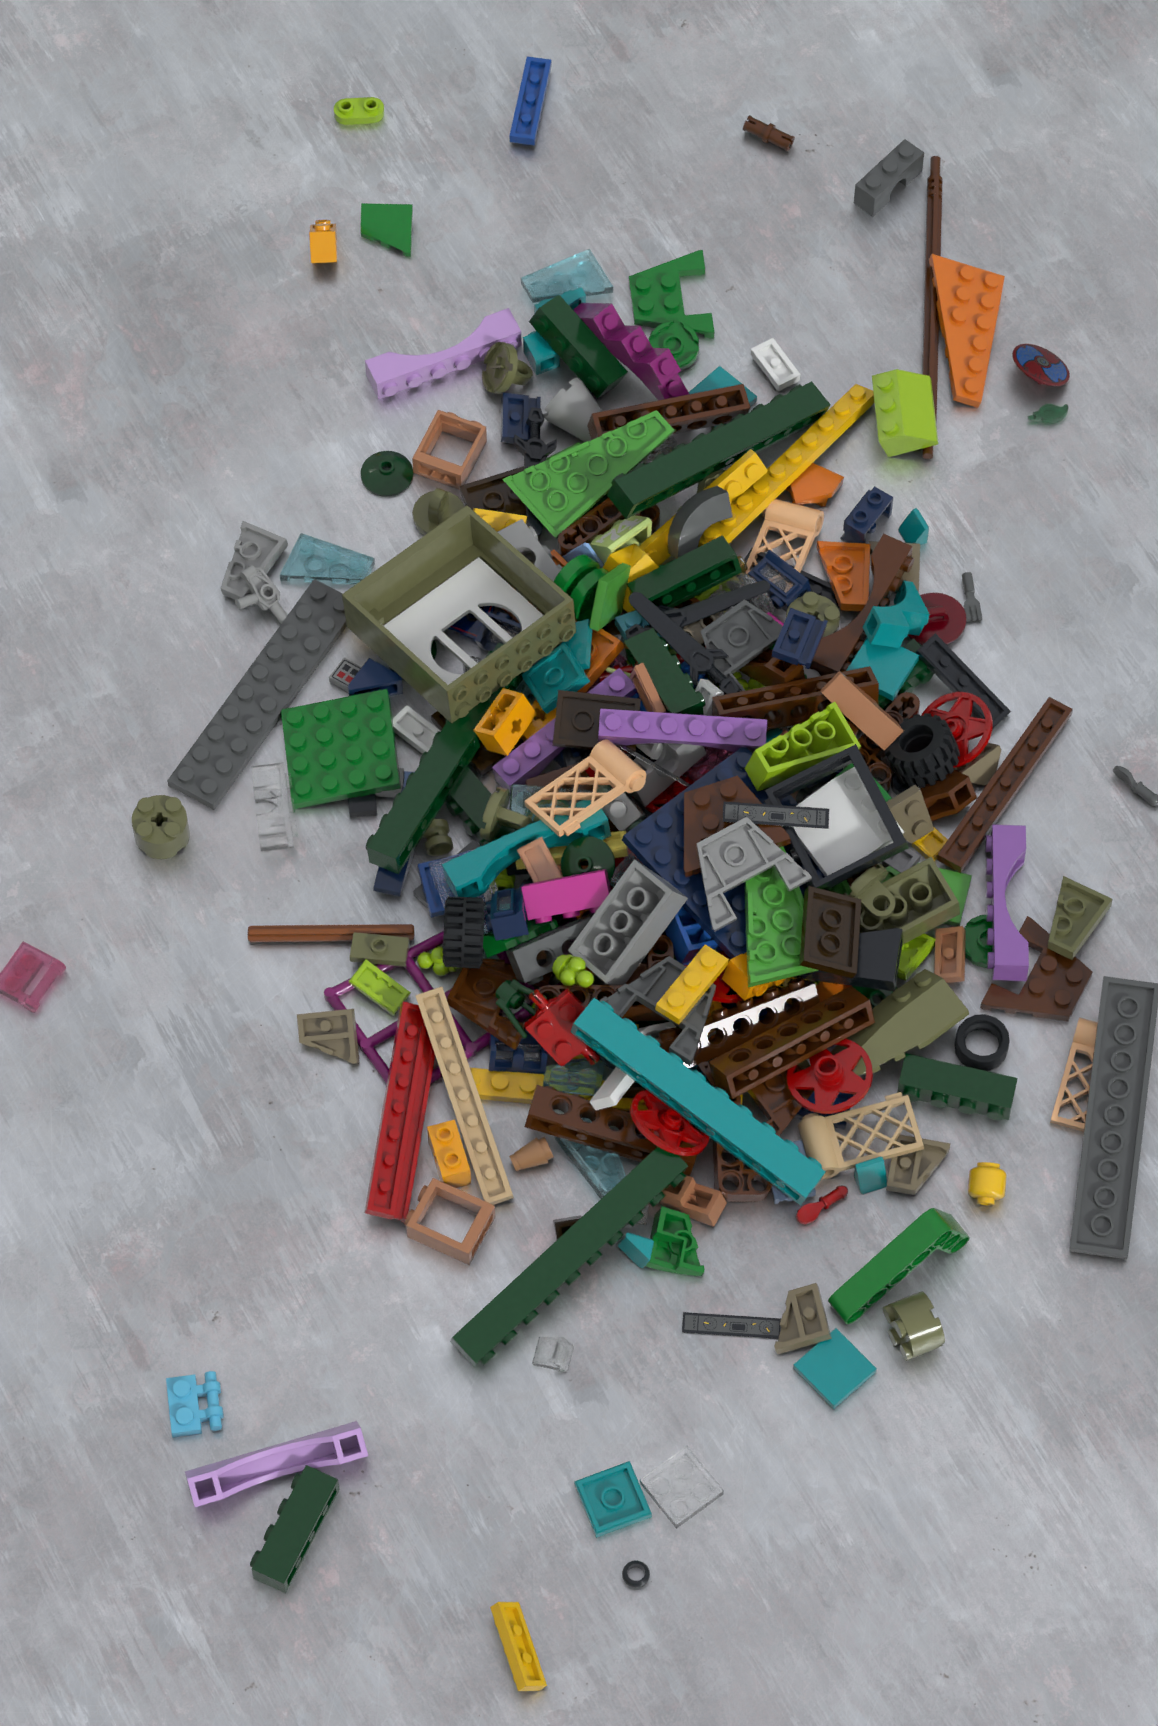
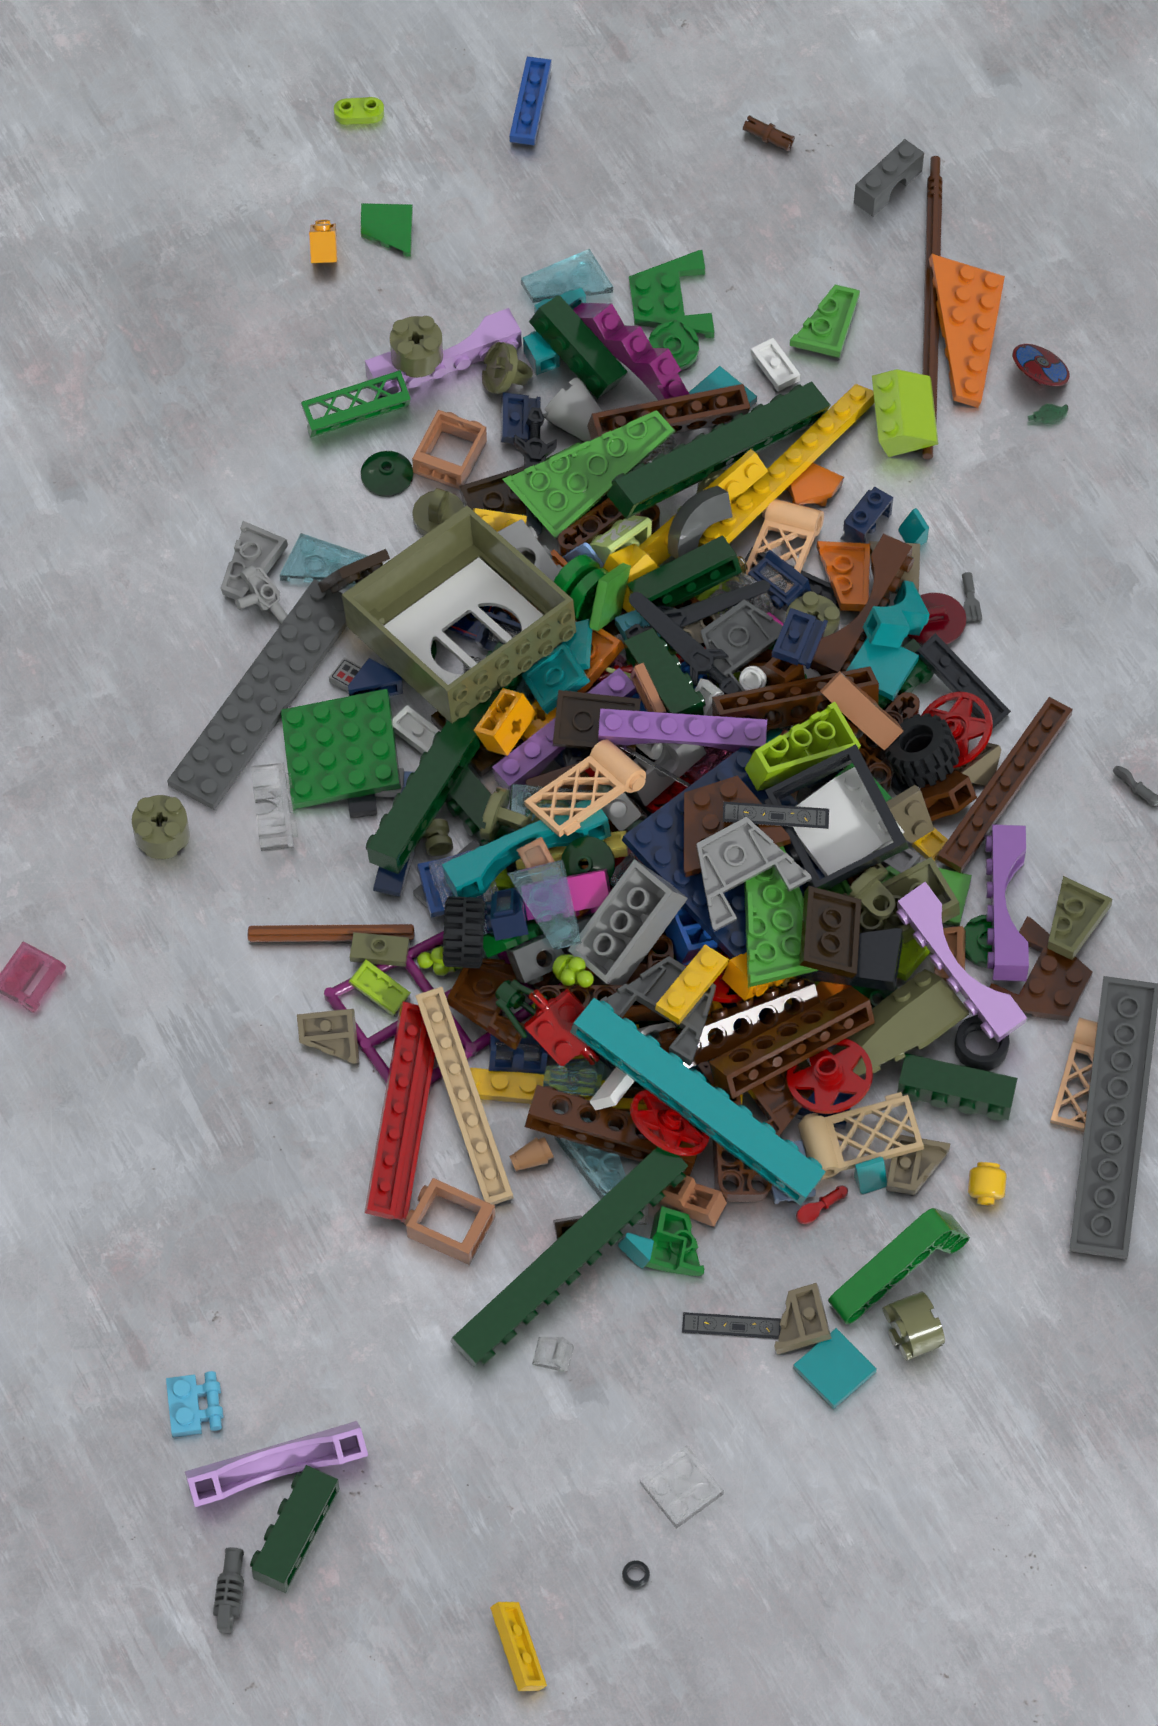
light orange brick [427,1119,471,1188] -> none
teal tile [574,1461,652,1538] -> none
none -> dark grey hinge [213,1547,244,1633]
none -> green fence [301,370,411,438]
none -> dark brown plate [318,549,390,594]
none -> olive brick [390,316,443,378]
none -> clear light blue wing [507,860,582,950]
none -> white plate [739,666,767,691]
none -> bright green wing [790,284,860,358]
none -> lavender arch [896,882,1027,1042]

